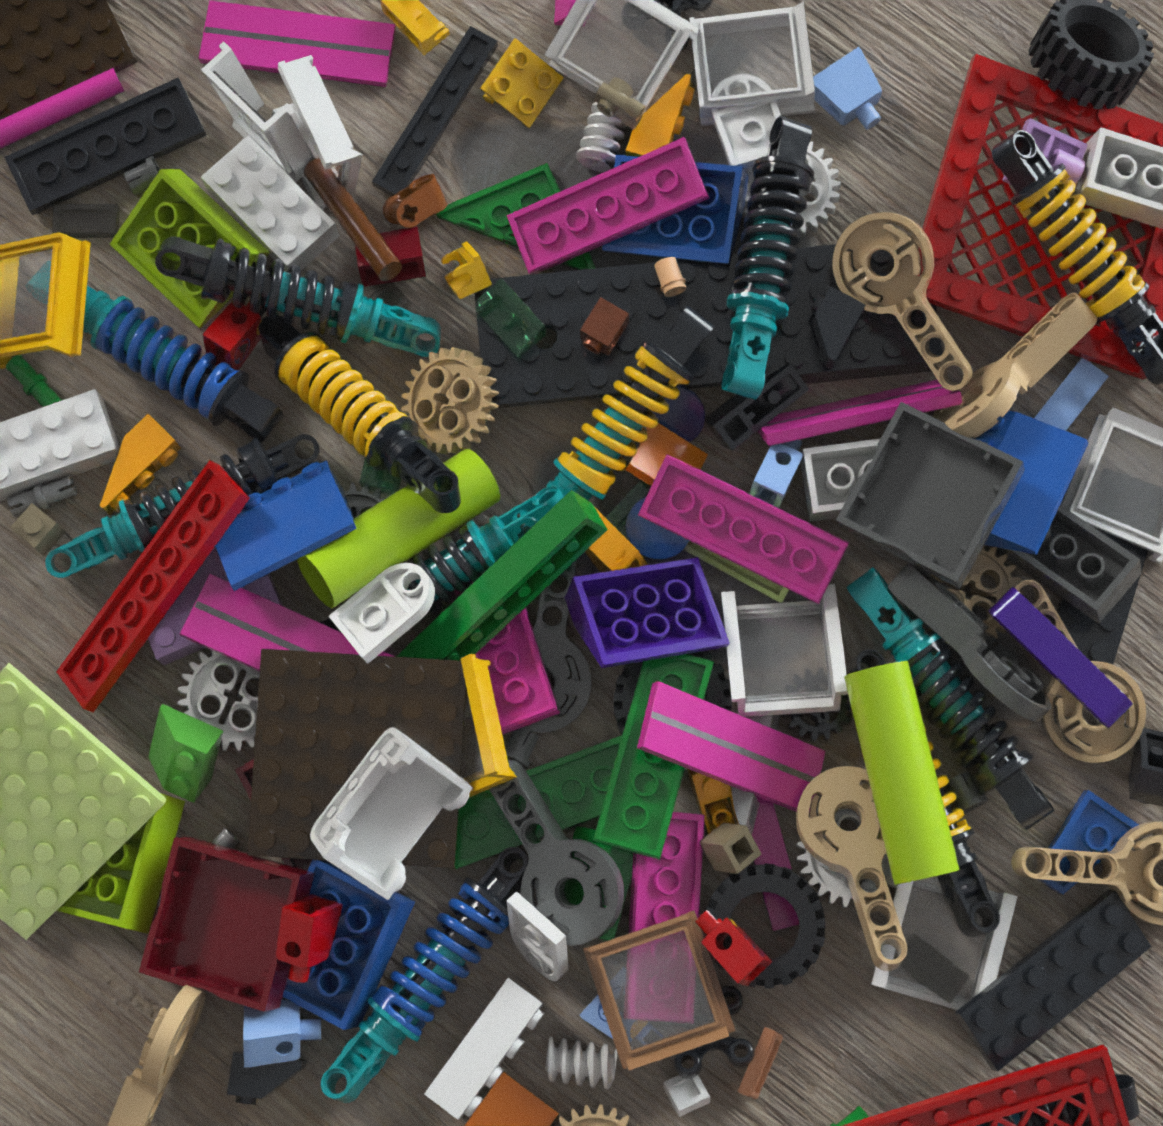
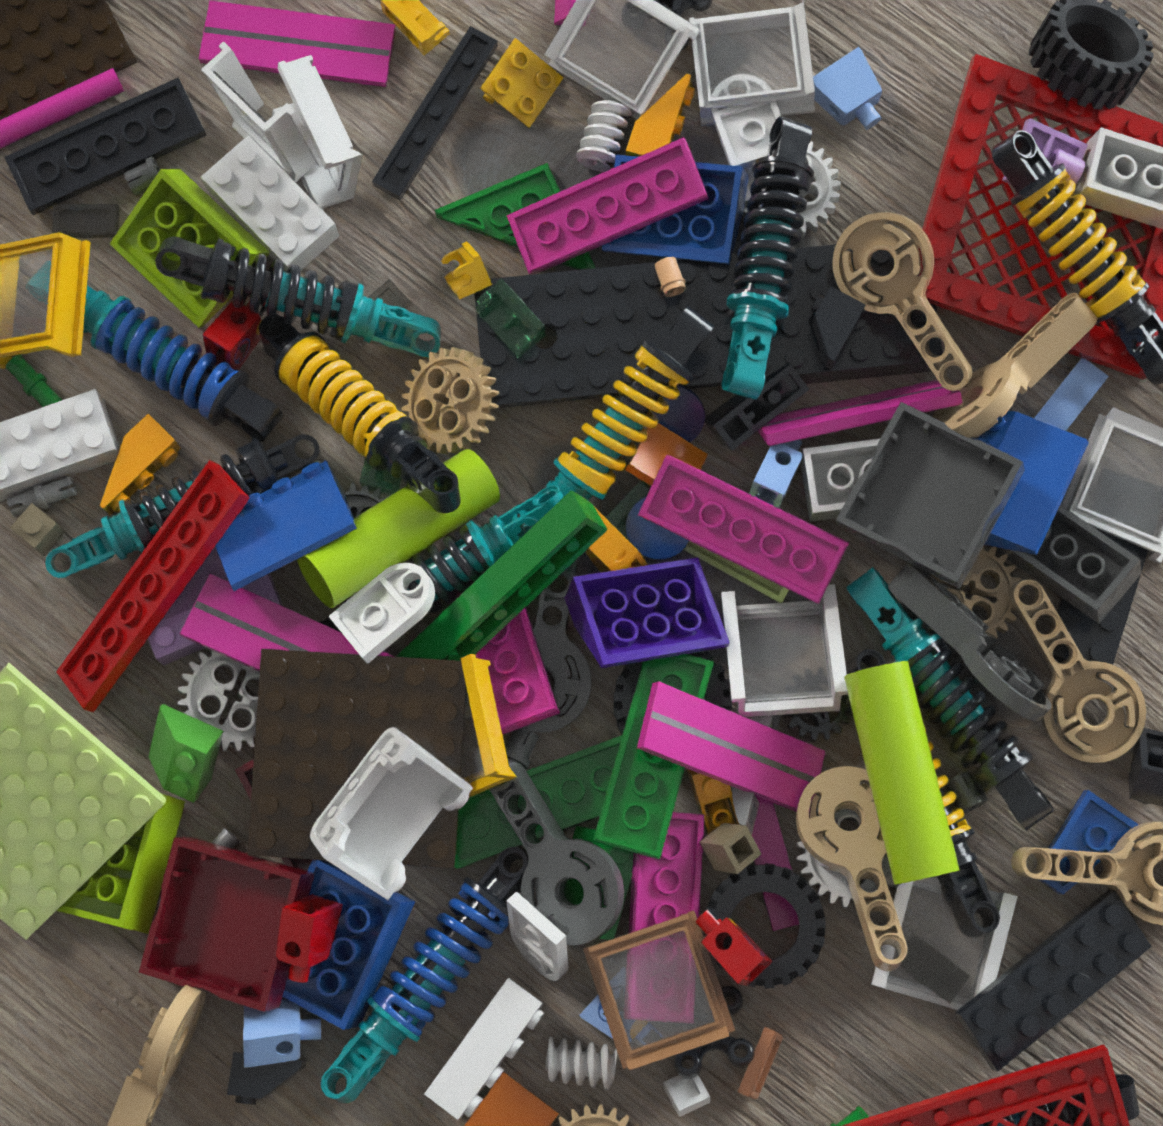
reddish brown piece [304,158,402,281] -> none
dark red brick [355,226,426,287] -> none
dark orange piece [383,174,448,228] -> none
copper brick [580,297,629,356] -> none
dark tan plate [594,77,646,130] -> none
dark purple beam [988,587,1133,729] -> none

